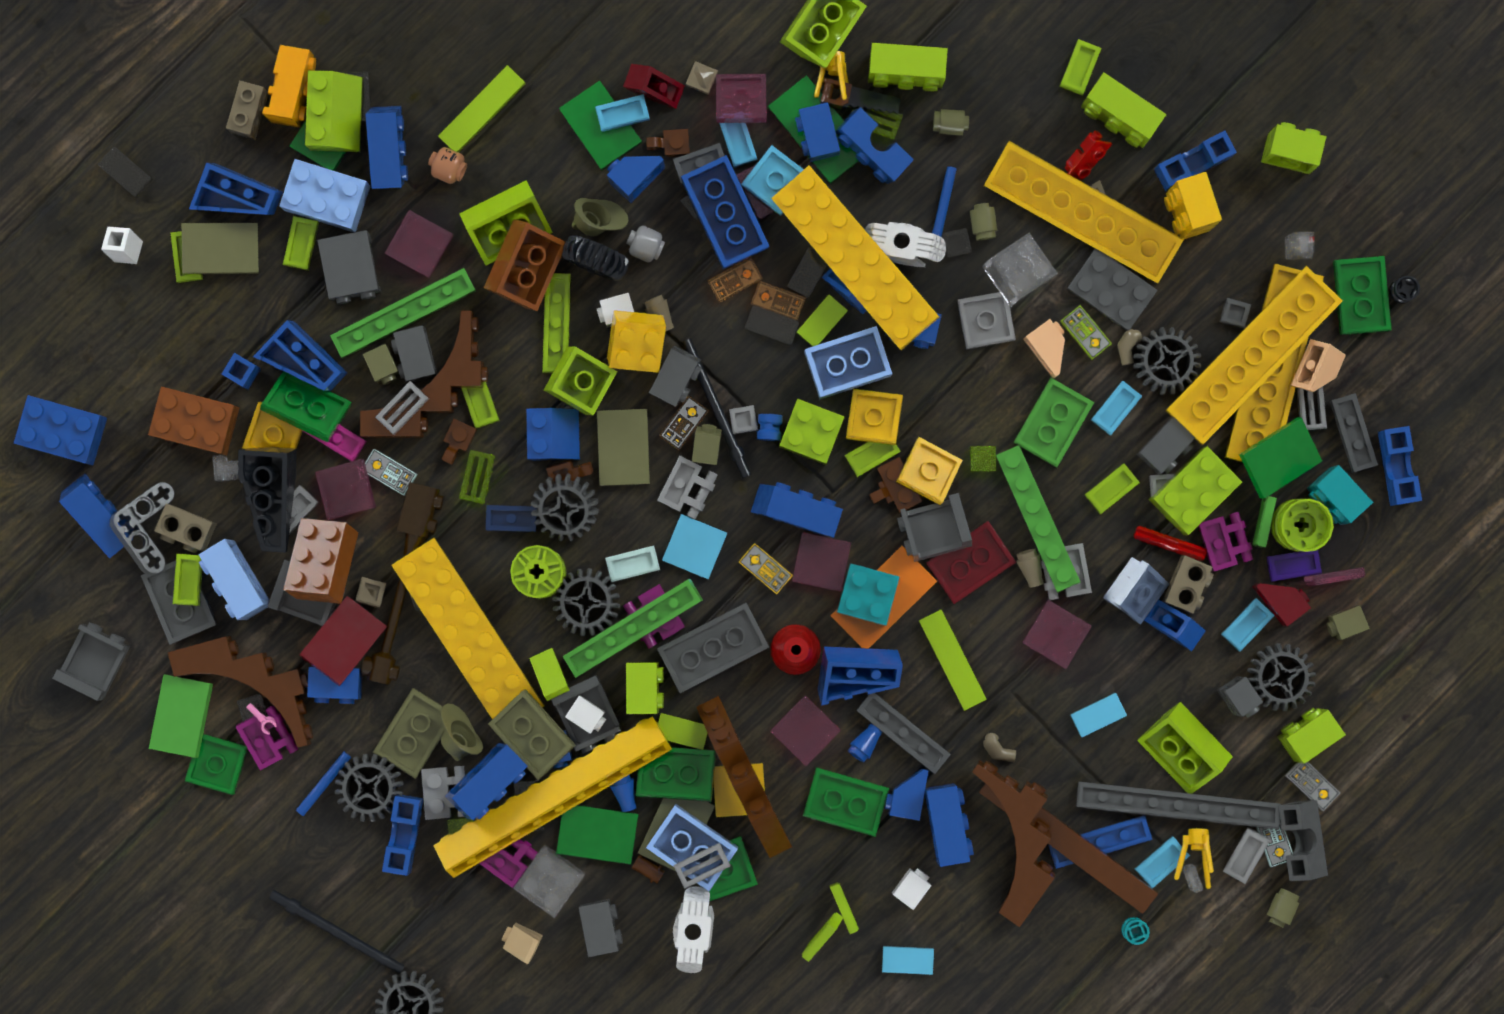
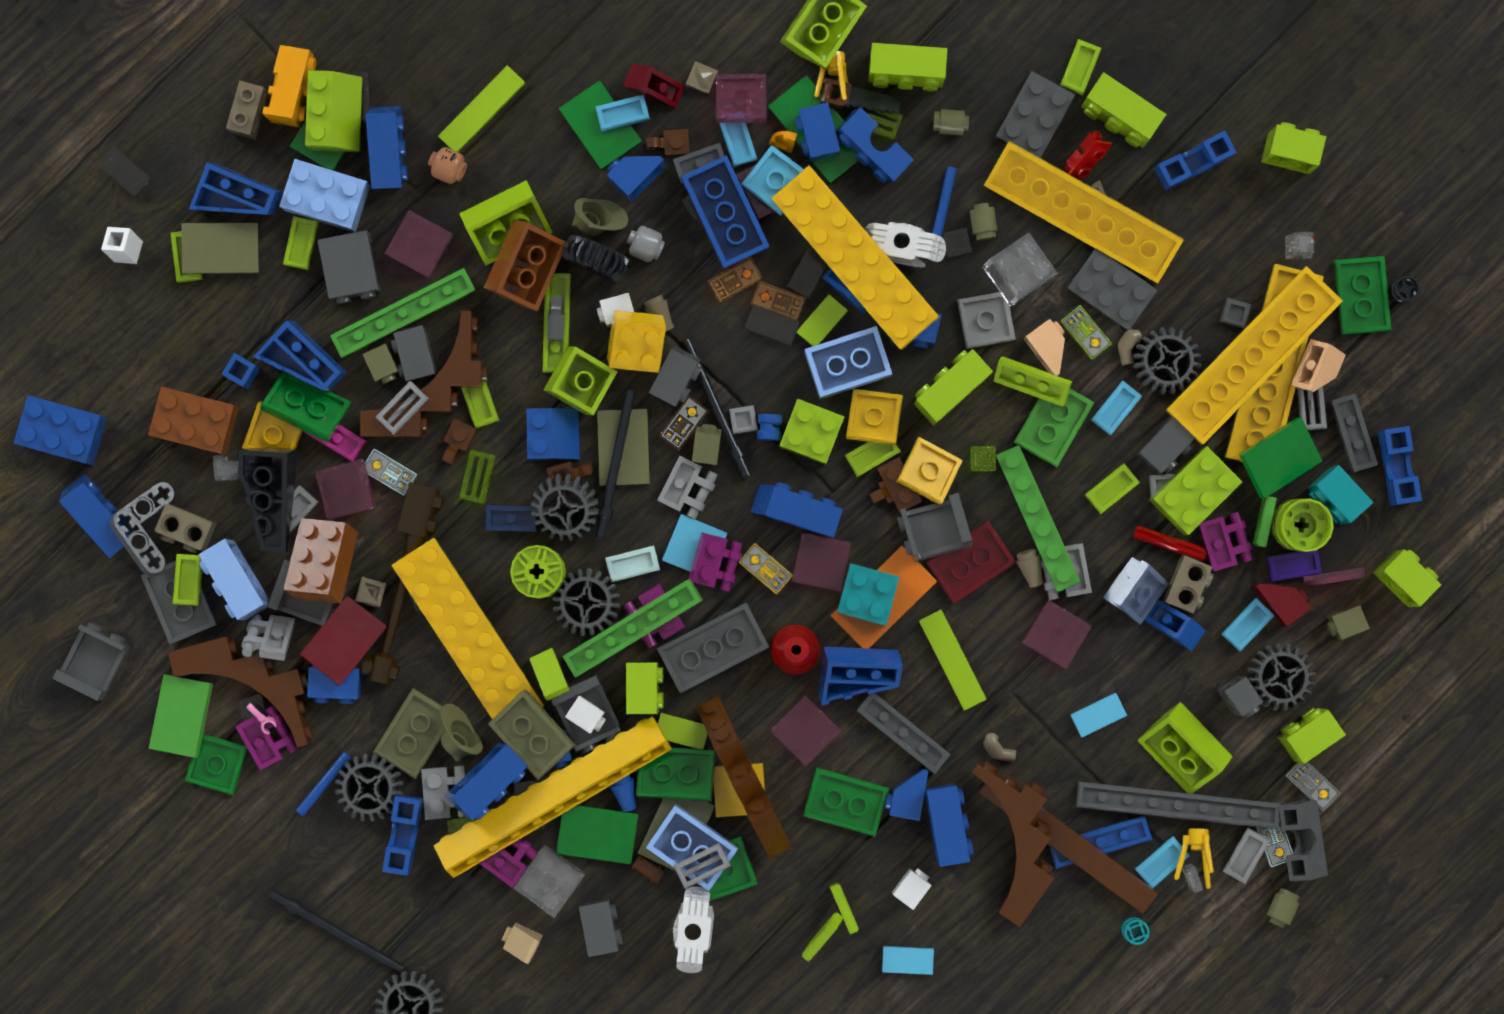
blue cone [848,724,882,763] -> none
yellow brick [1164,172,1222,239] -> none
none -> light grey plate [241,614,295,661]
none -> dark grey bar [548,297,565,341]
none -> black bar [595,389,636,539]
none -> magenta plate [689,532,743,592]
none -> light orange tile [768,131,797,153]
none -> lime brick [914,349,993,426]
none -> lime plate [994,356,1072,407]
none -> dark grey plate [995,71,1075,158]
none -> lime brick [1373,549,1441,607]

